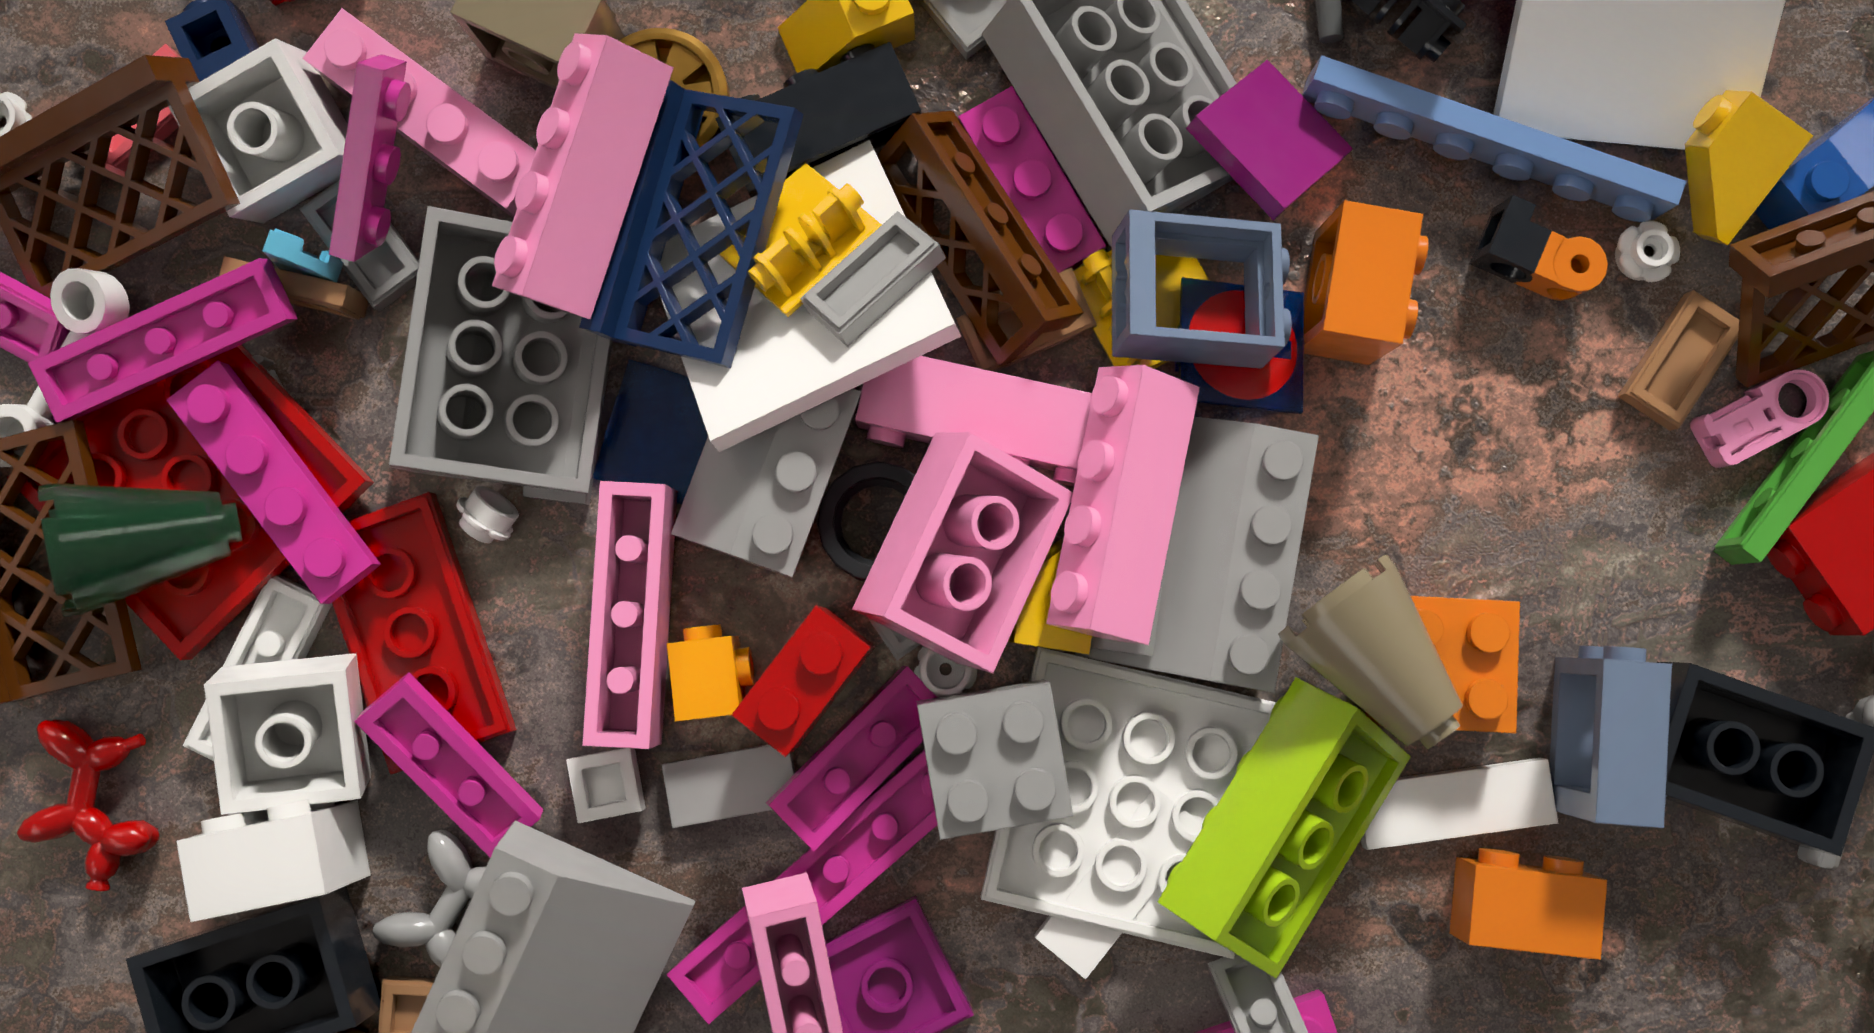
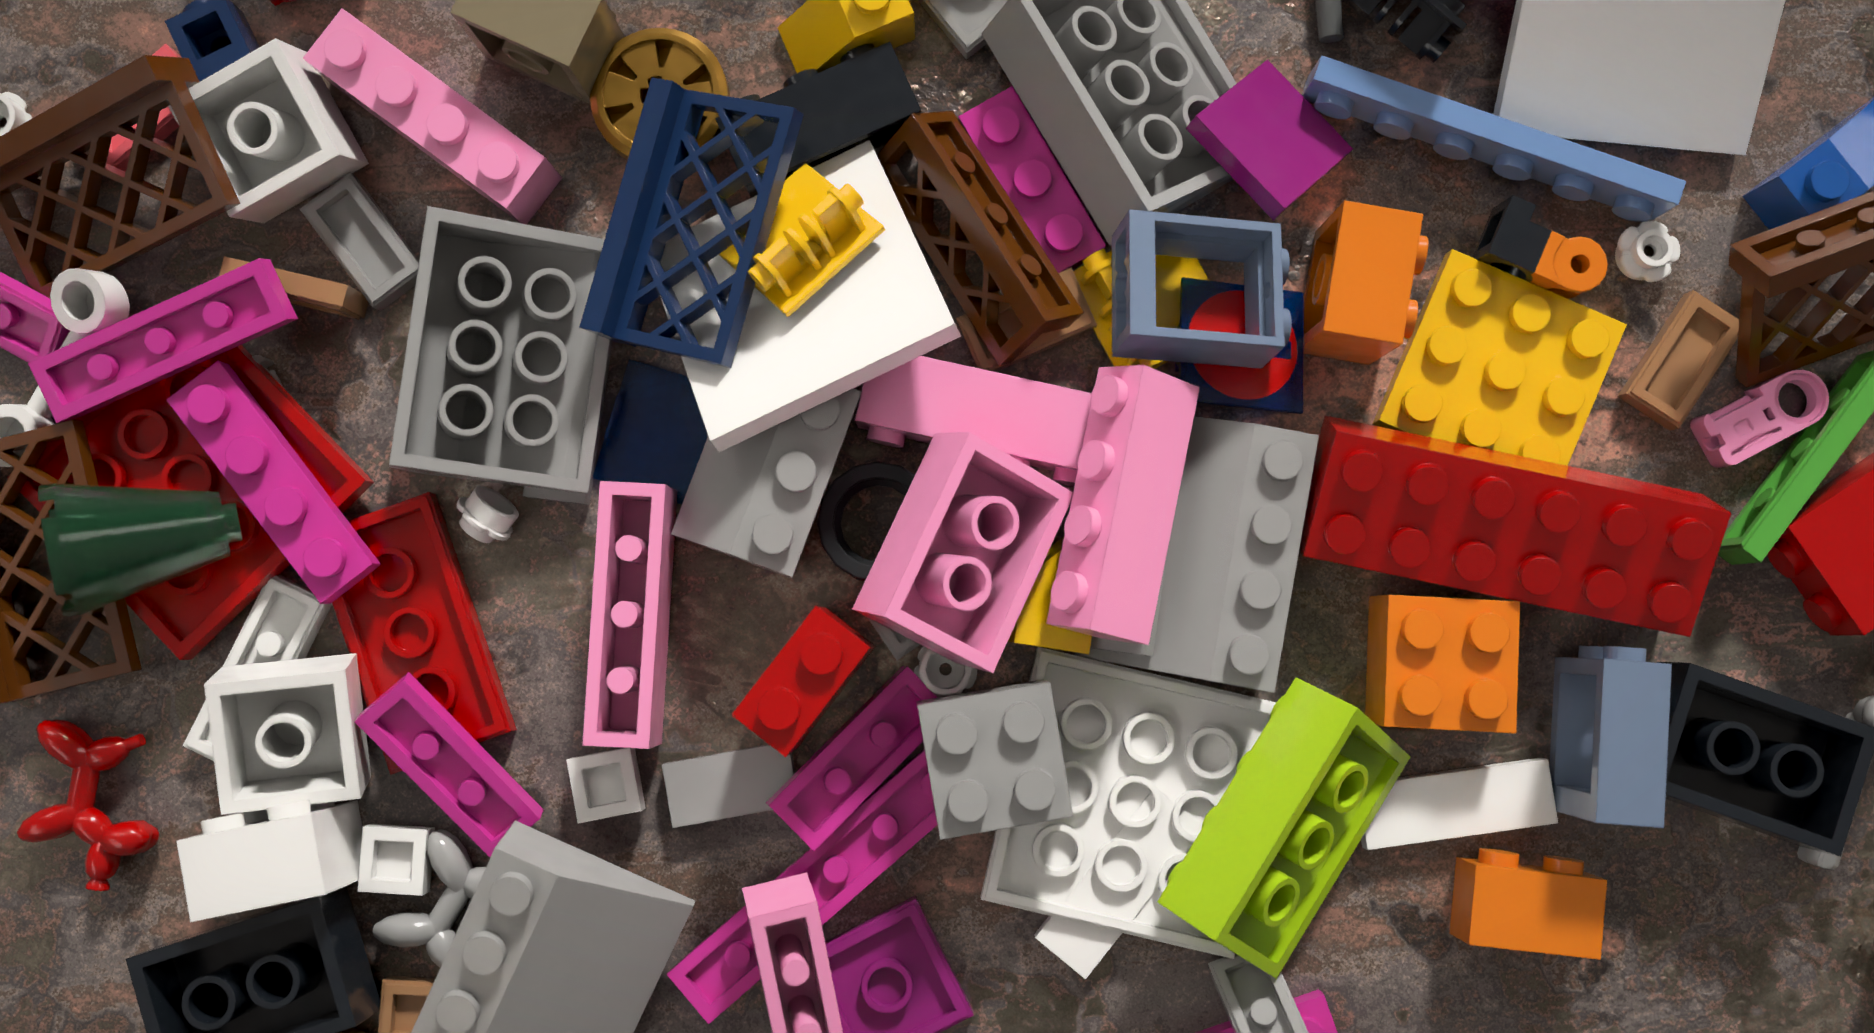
medium azure tile [262,228,344,282] -> none
dark pink plate [329,54,411,262] -> none
bright pink brick [492,33,673,320] -> none
light orange brick [667,624,755,722] -> none
light grey tile [800,211,946,347] -> none
dark tan cone [1278,554,1463,749] -> none
yellow slope [1685,90,1813,245] -> none
none -> white plate [357,824,435,896]
none -> red brick [1299,415,1731,637]
none -> yellow plate [1373,249,1627,466]

